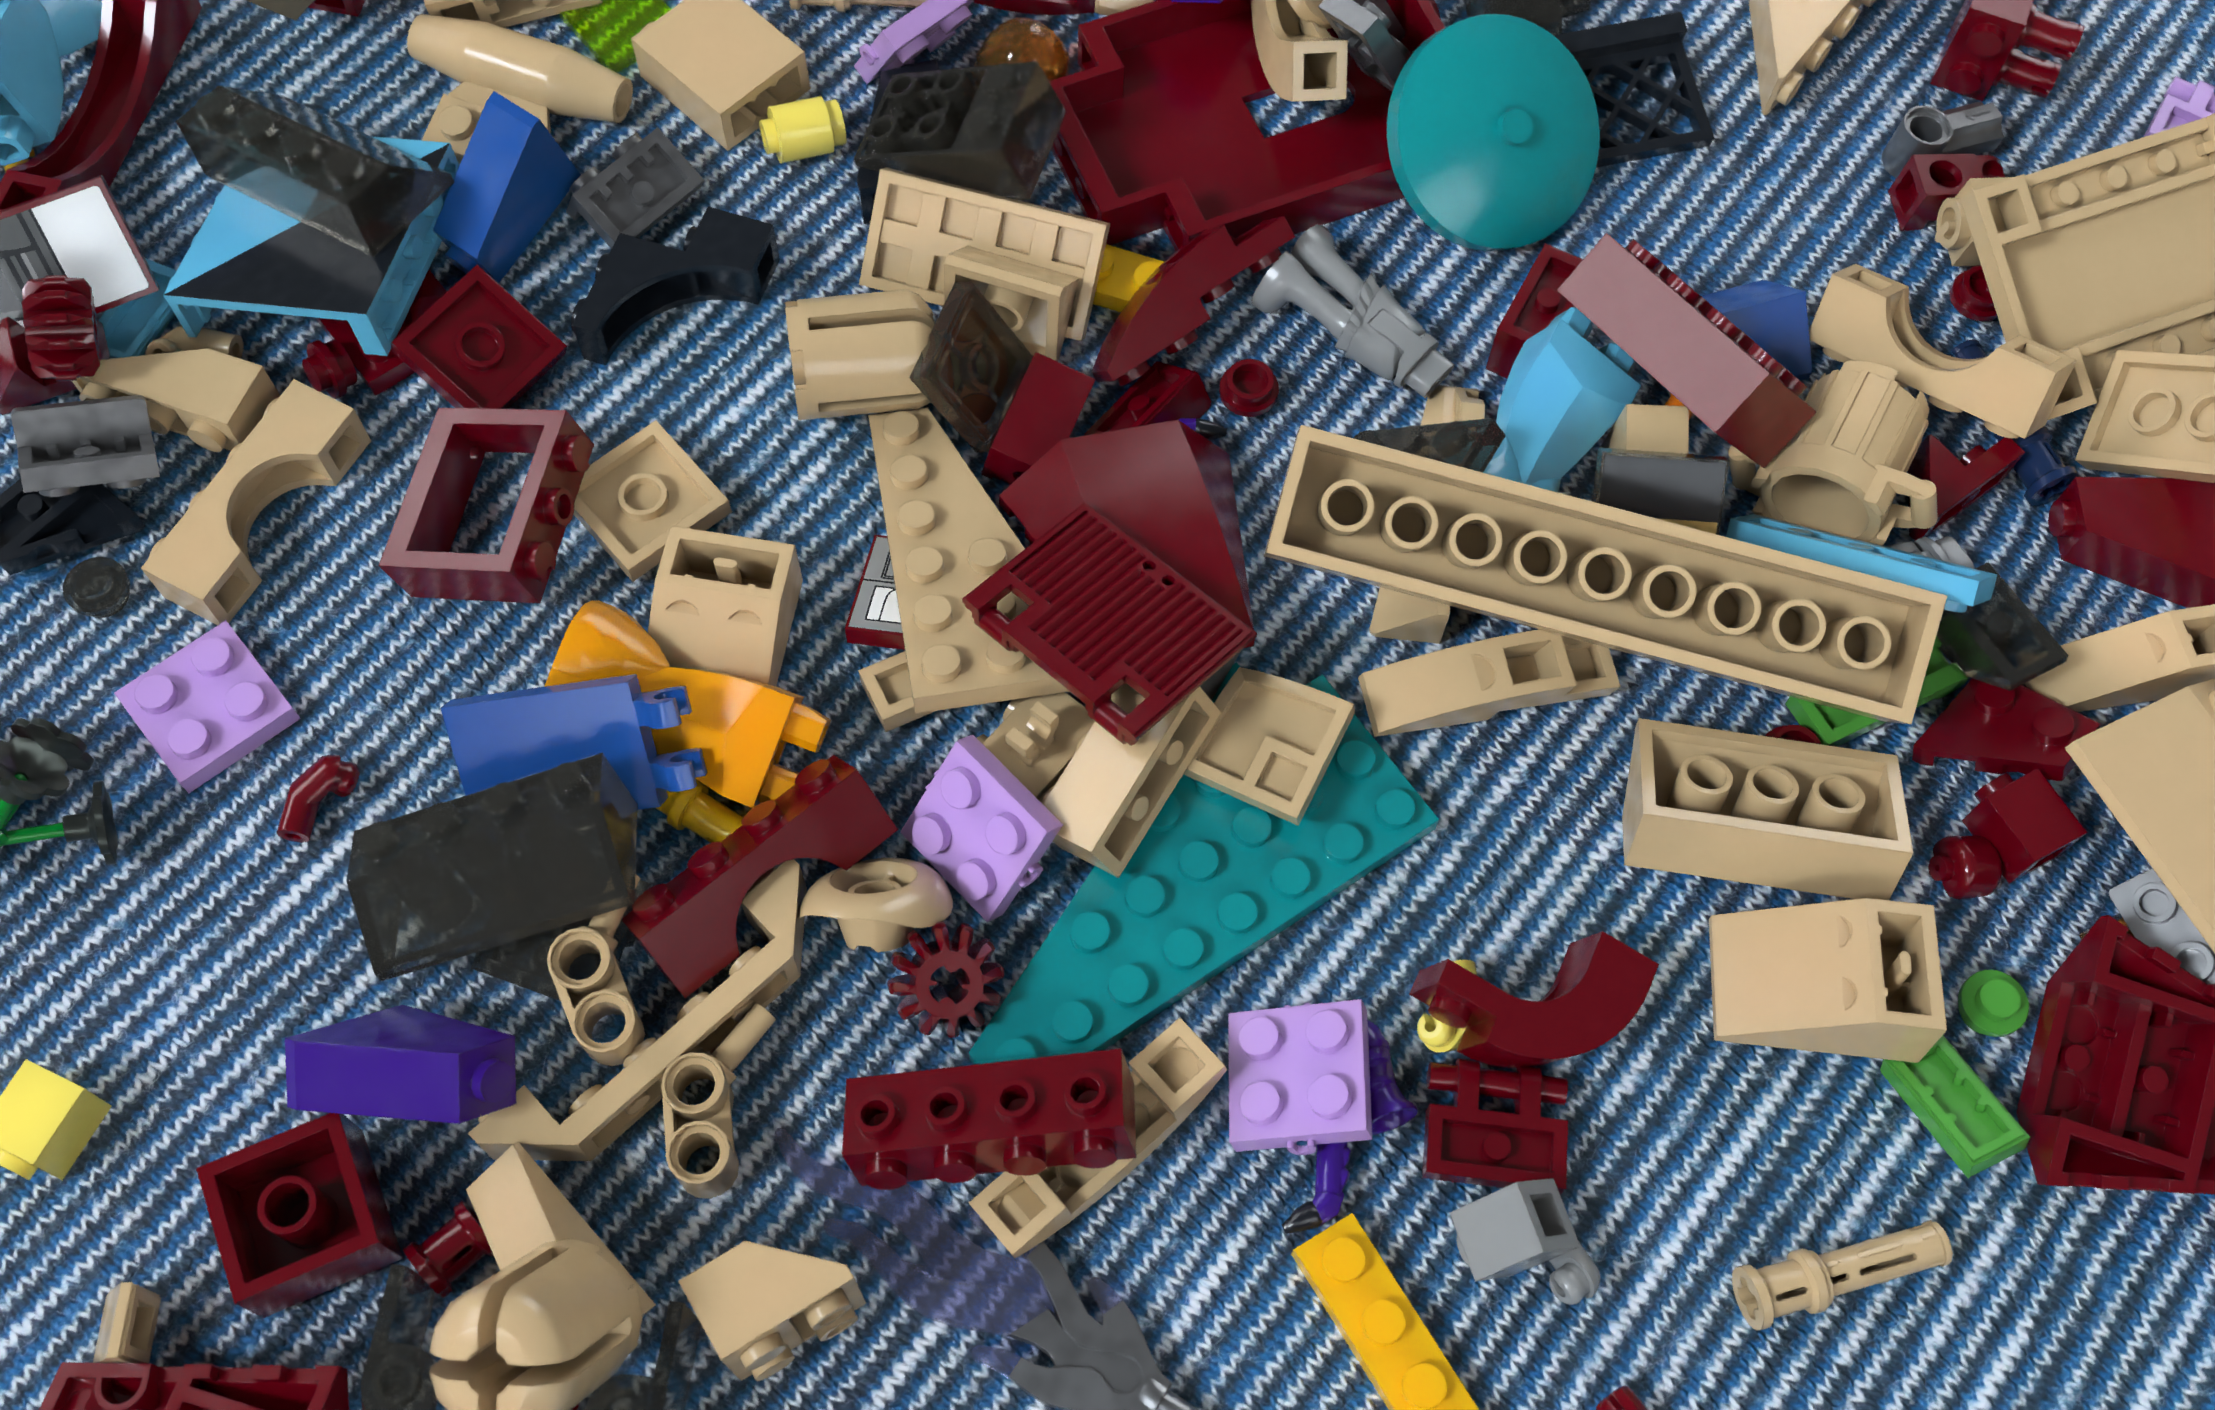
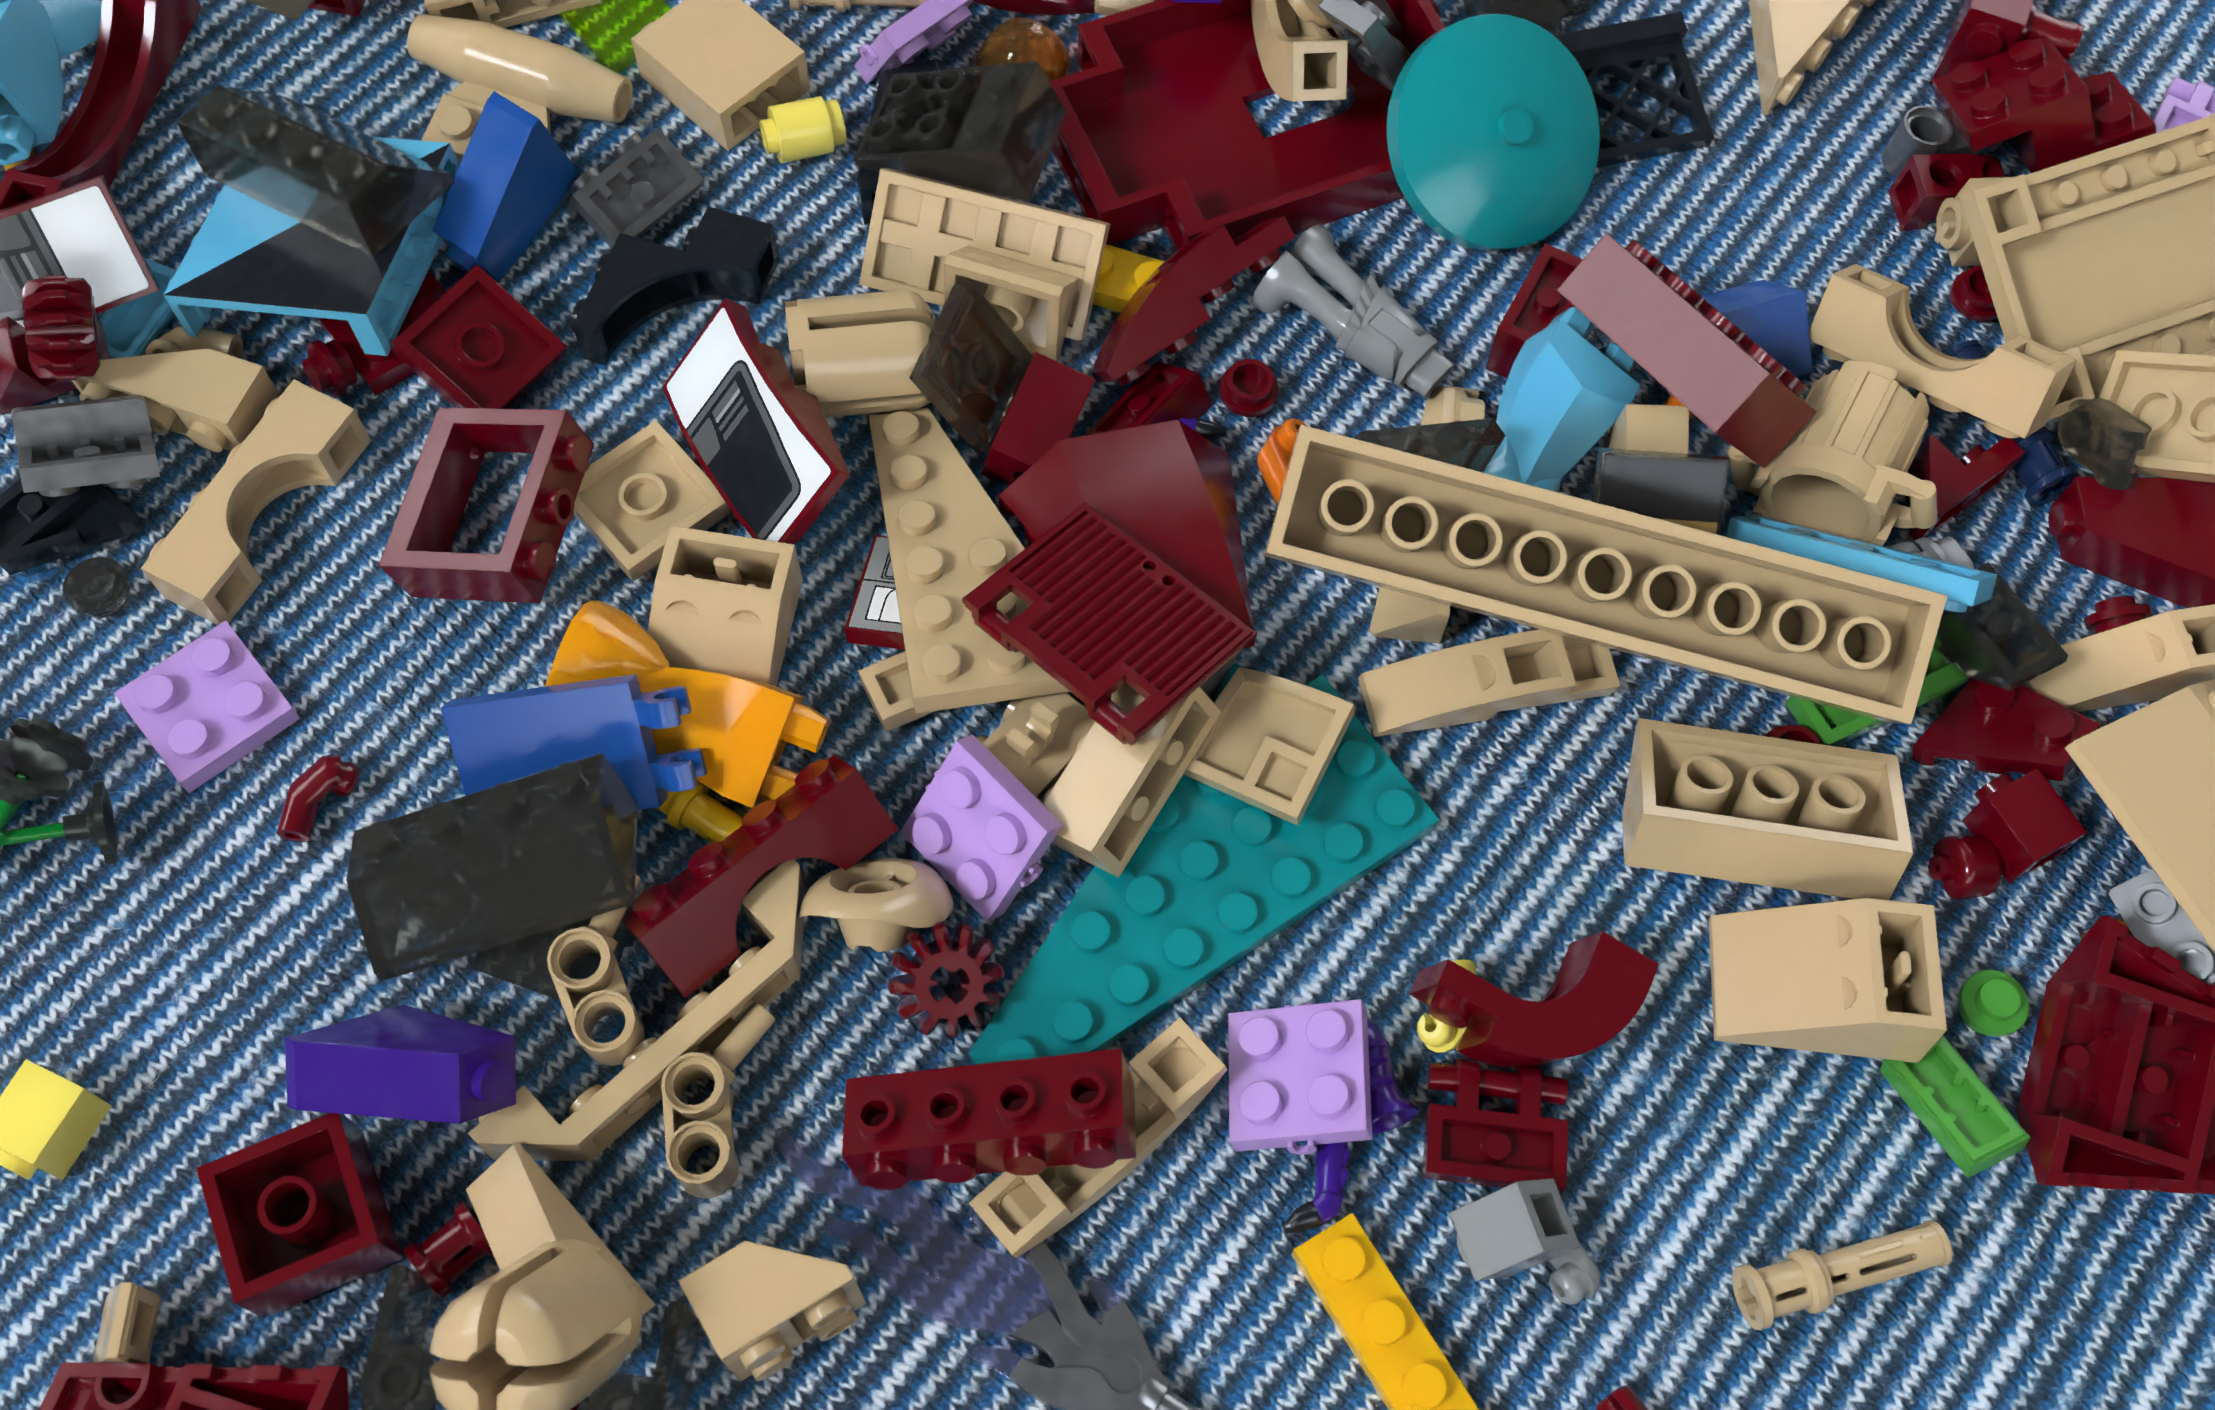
none -> slope [662,298,850,545]
none -> orange arm [1257,418,1307,506]
none -> dark red bracket [1932,35,2156,173]
none -> clear smoke plate [2058,398,2152,490]
none -> dark red plate [2084,596,2152,635]

